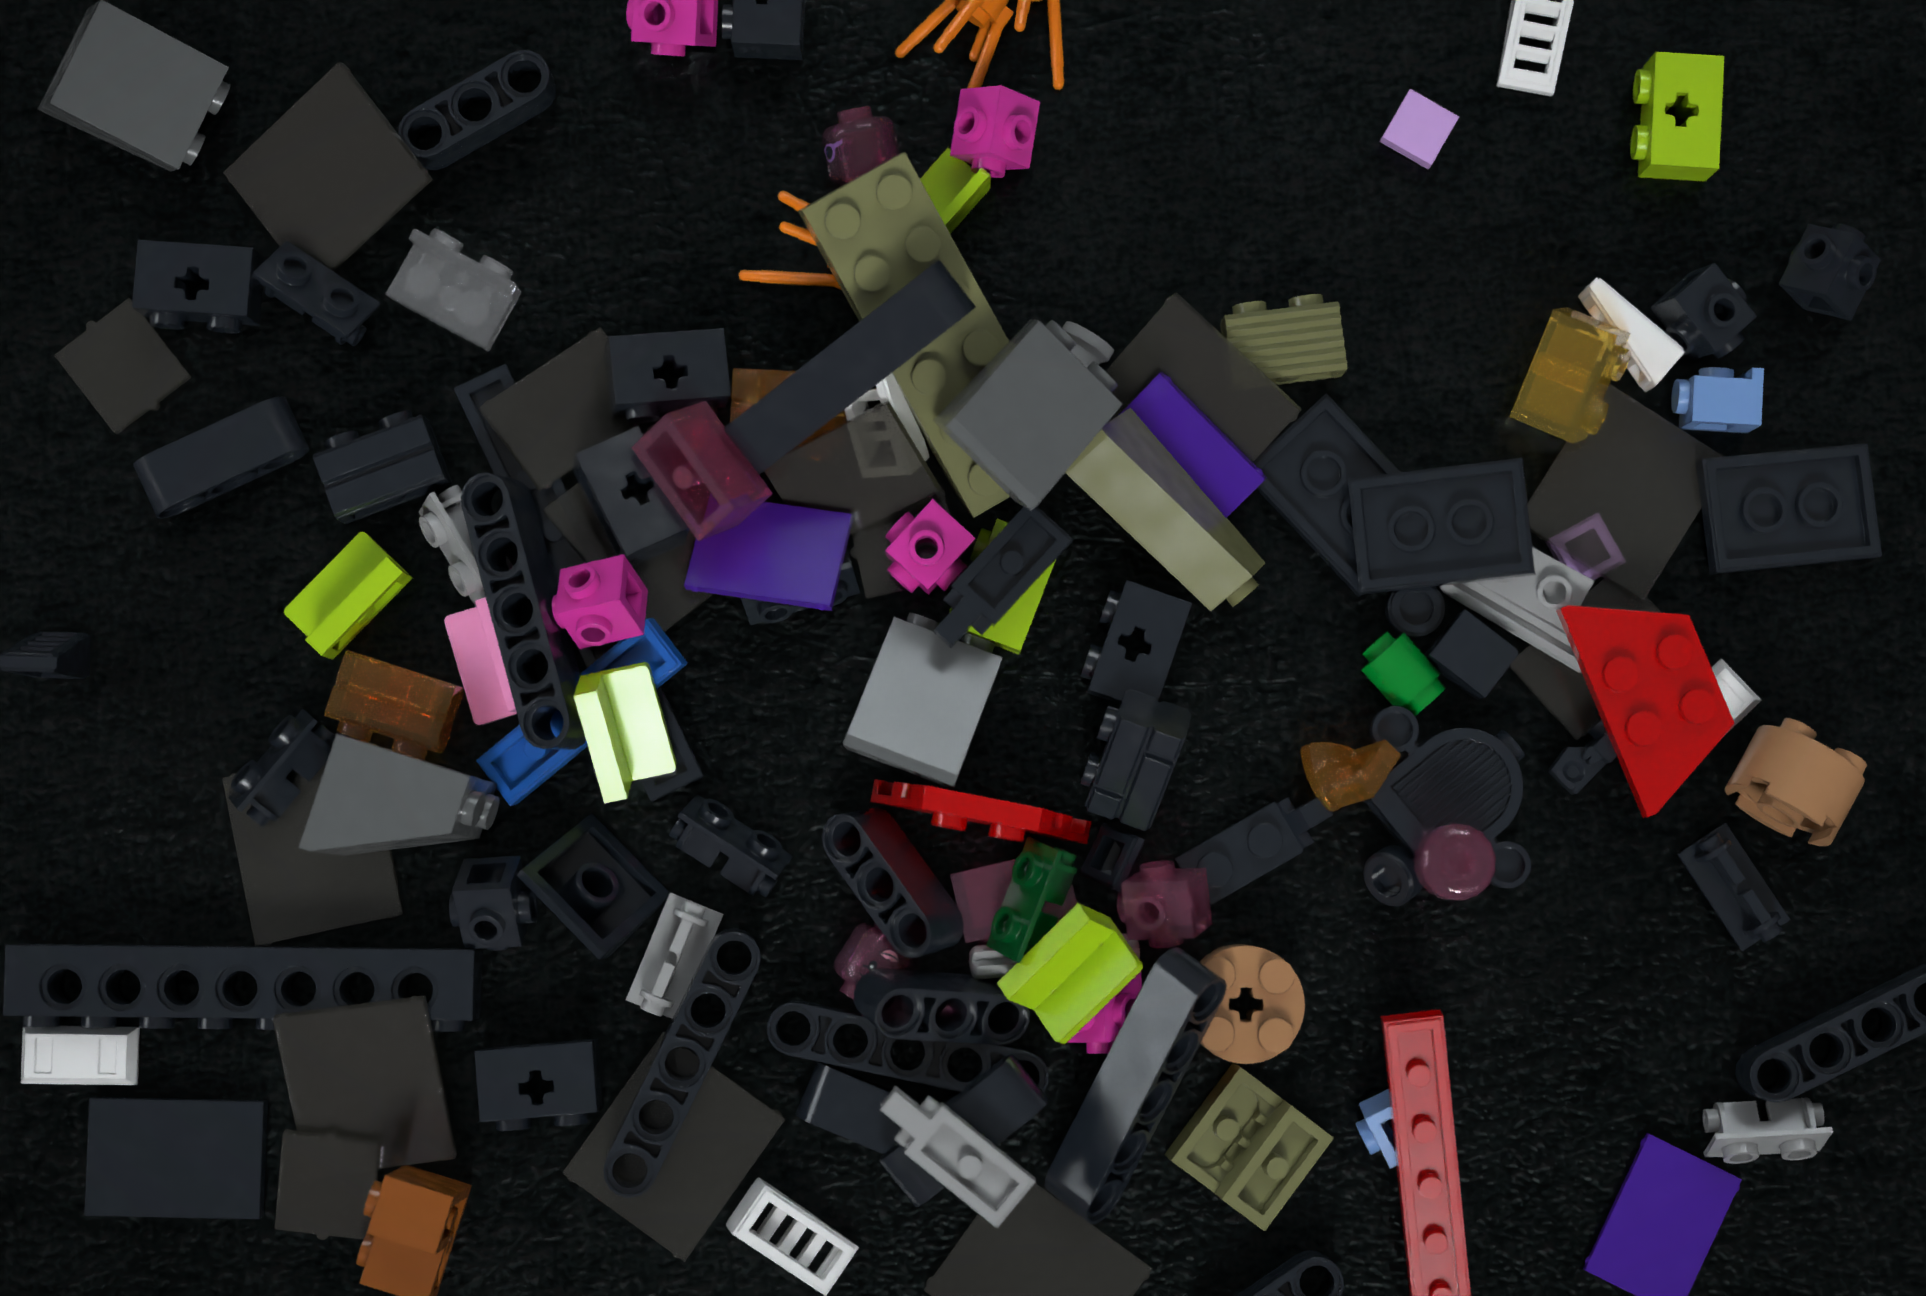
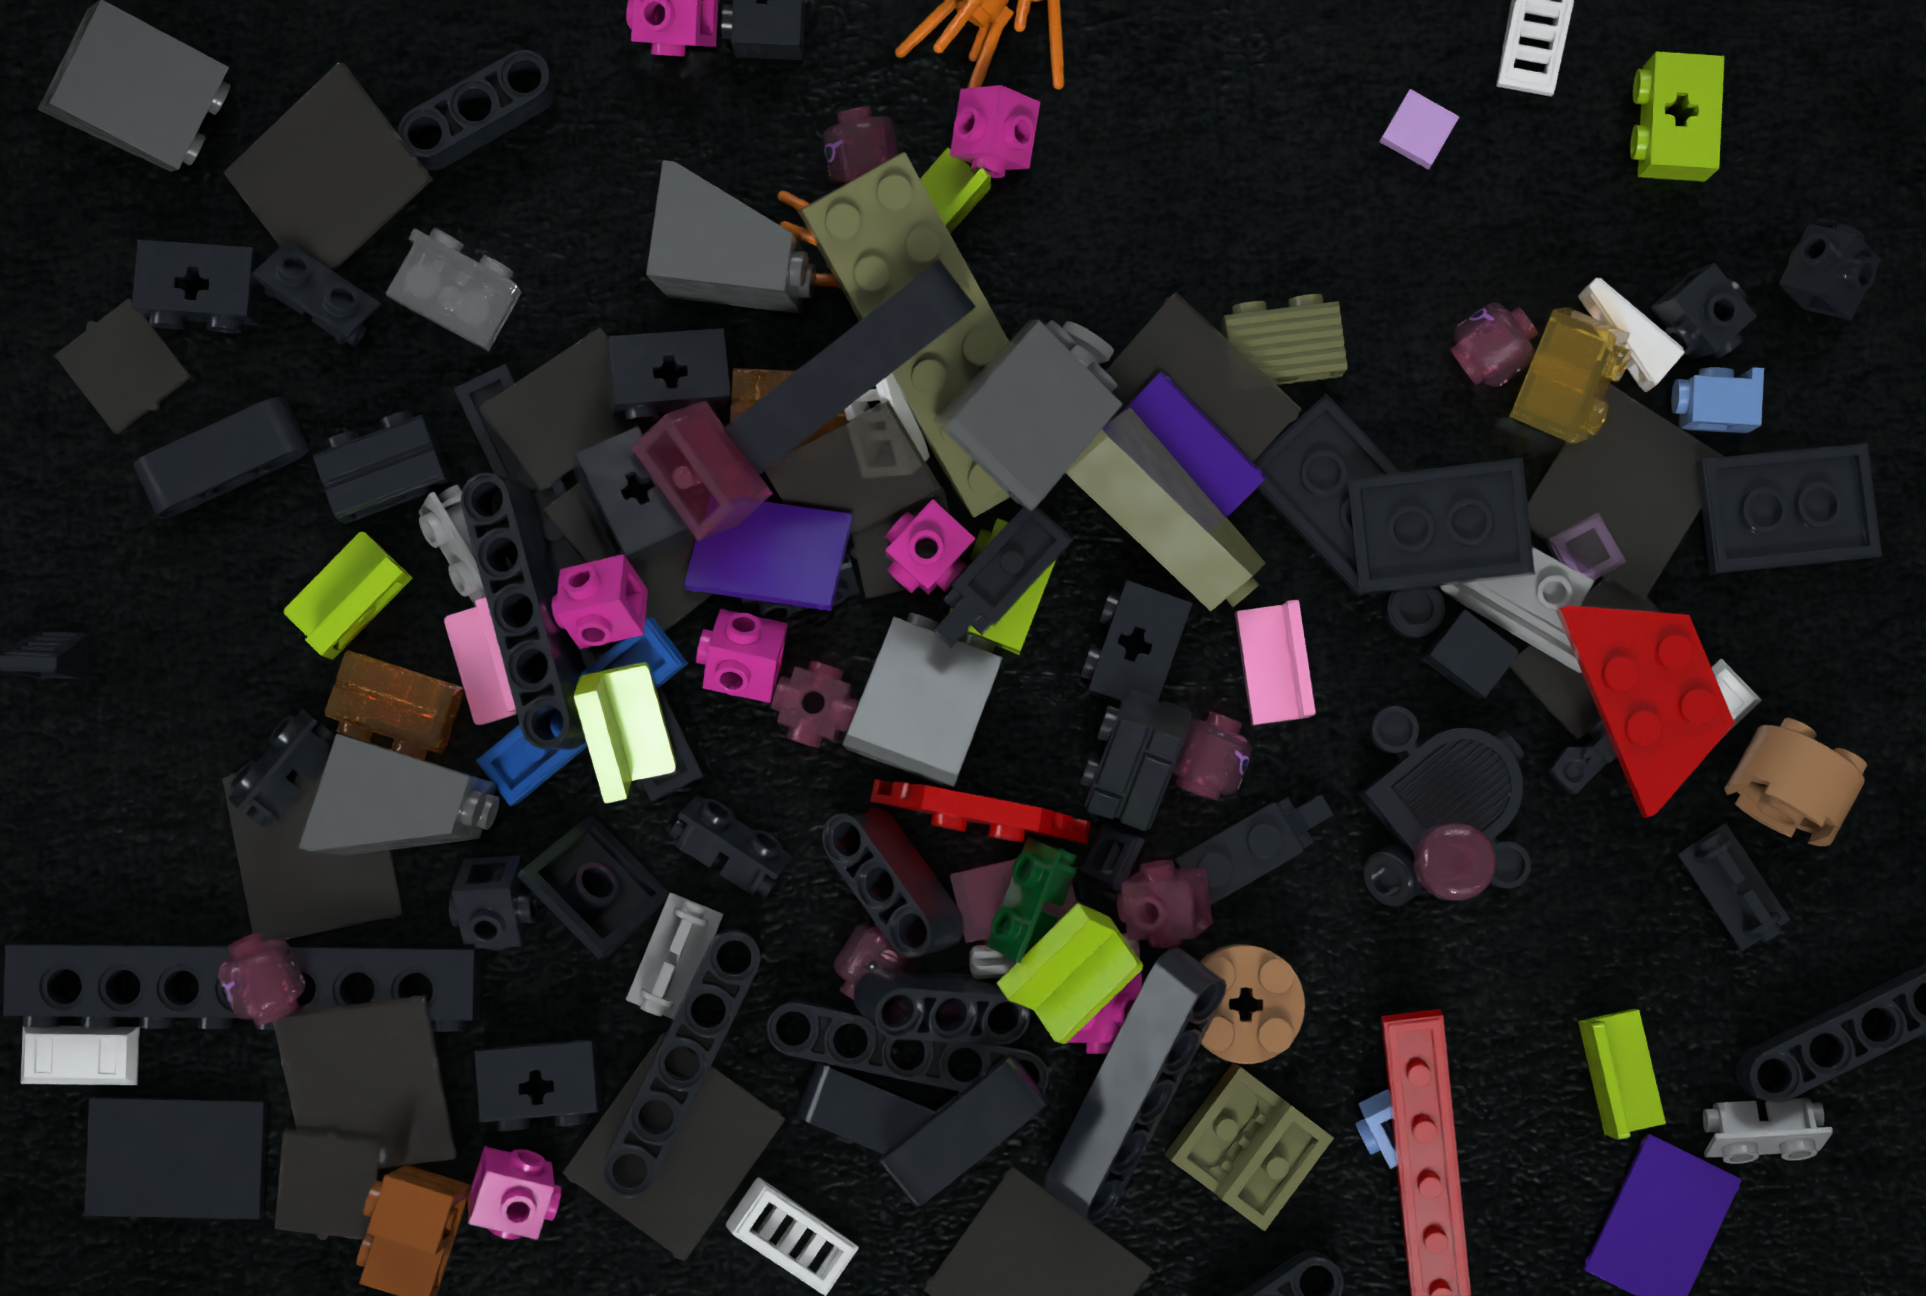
light grey hinge [880,1086,1036,1228] -> none
clear orange tile [1300,740,1401,812] -> none
green brick [1361,631,1446,716] -> none
none -> clear pink head [217,932,306,1026]
none -> dark pink brick [468,1146,561,1239]
none -> dark grey slope [646,160,816,314]
none -> dark pink brick [696,609,788,703]
none -> clear pink brick [771,661,859,748]
none -> clear pink head [1172,712,1253,802]
none -> bright pink panel [1235,600,1315,726]
none -> clear pink head [1450,302,1539,387]
none -> lime panel [1578,1009,1666,1140]

